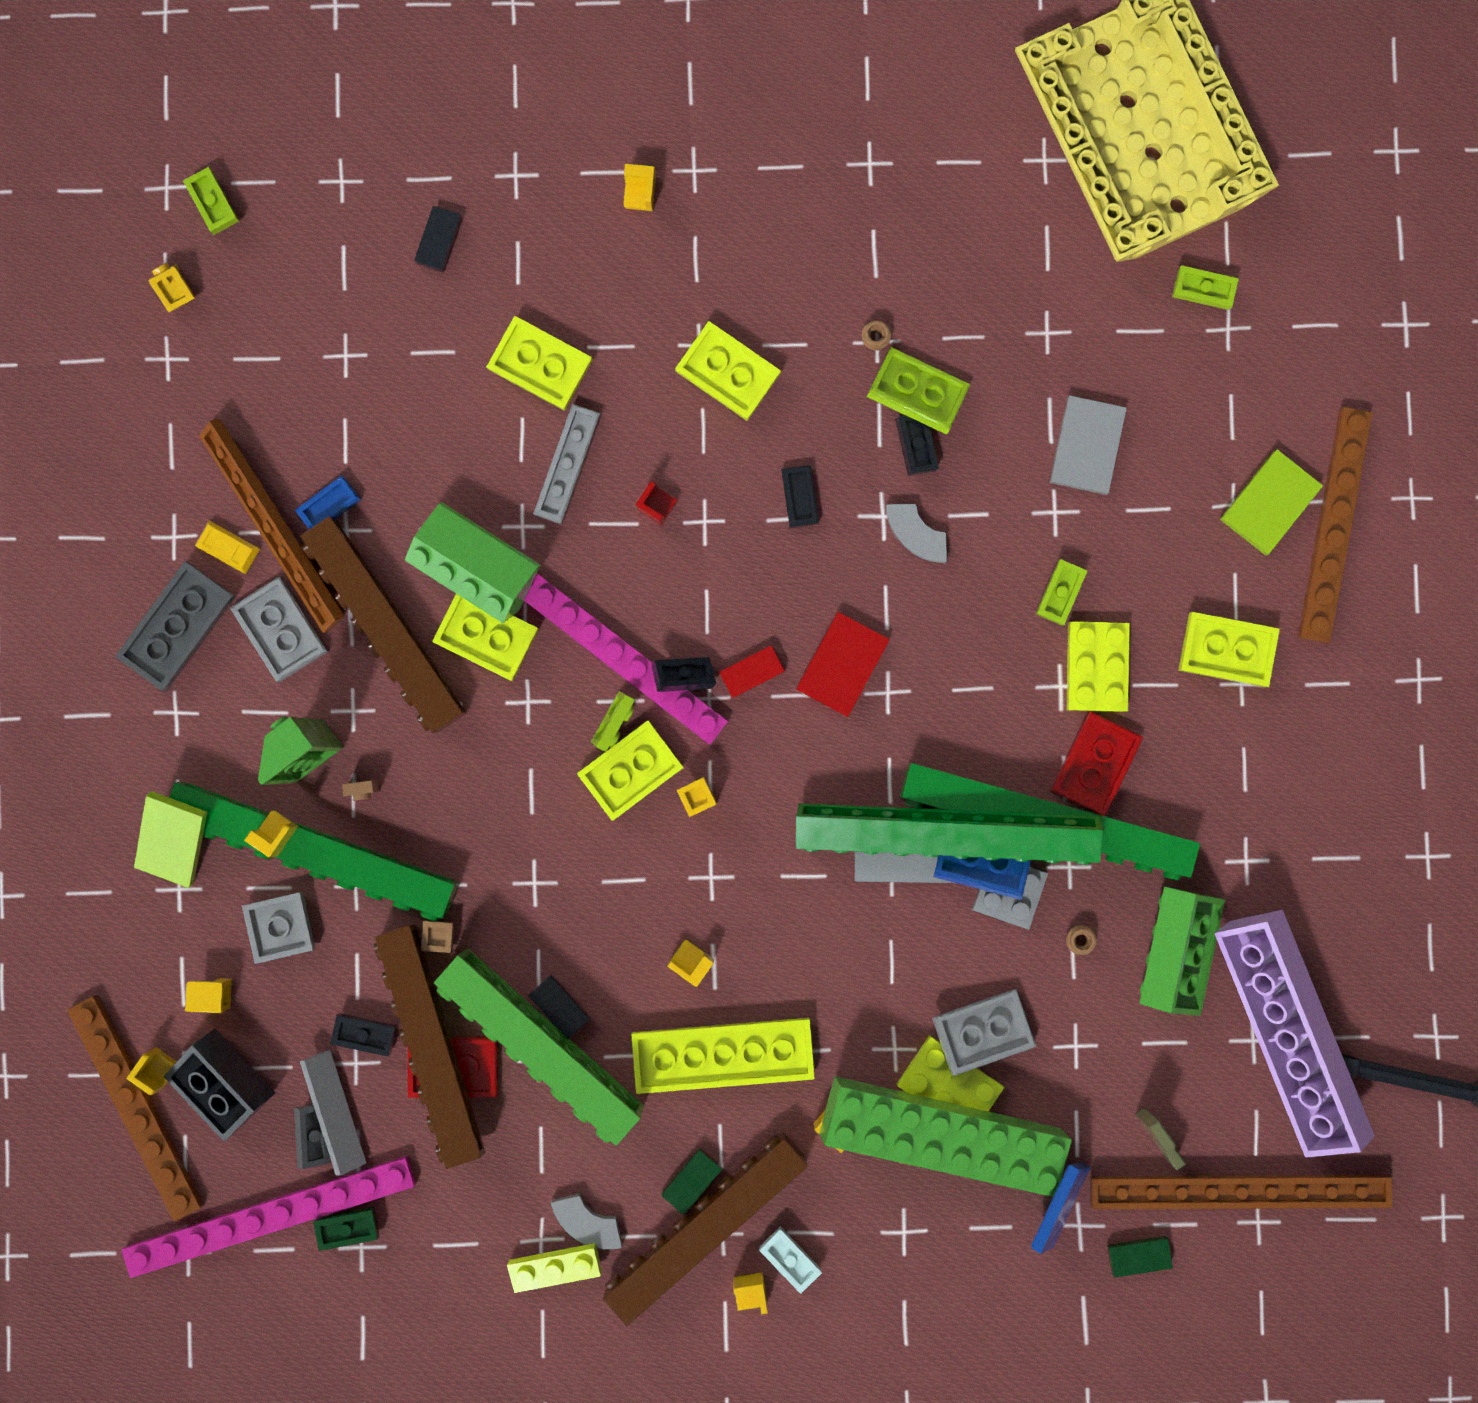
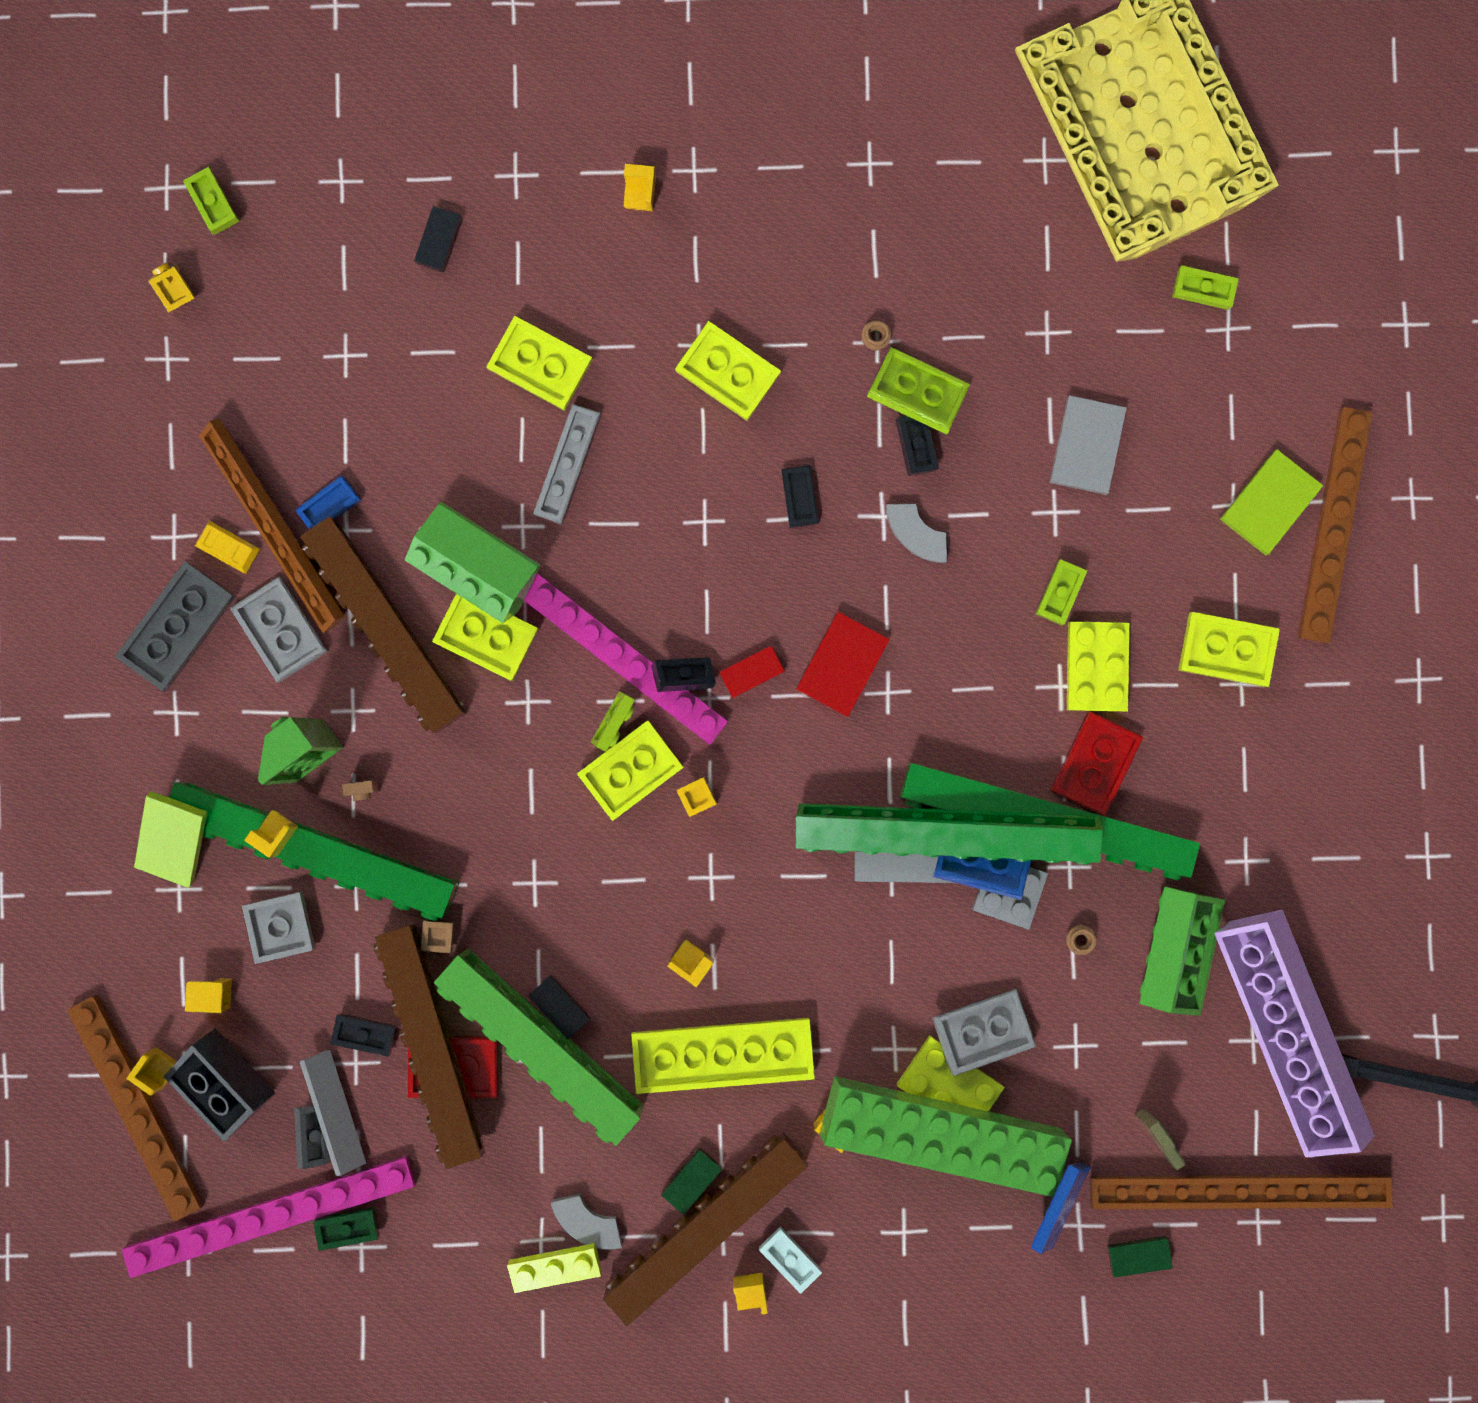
red panel [635,481,678,526] -> none

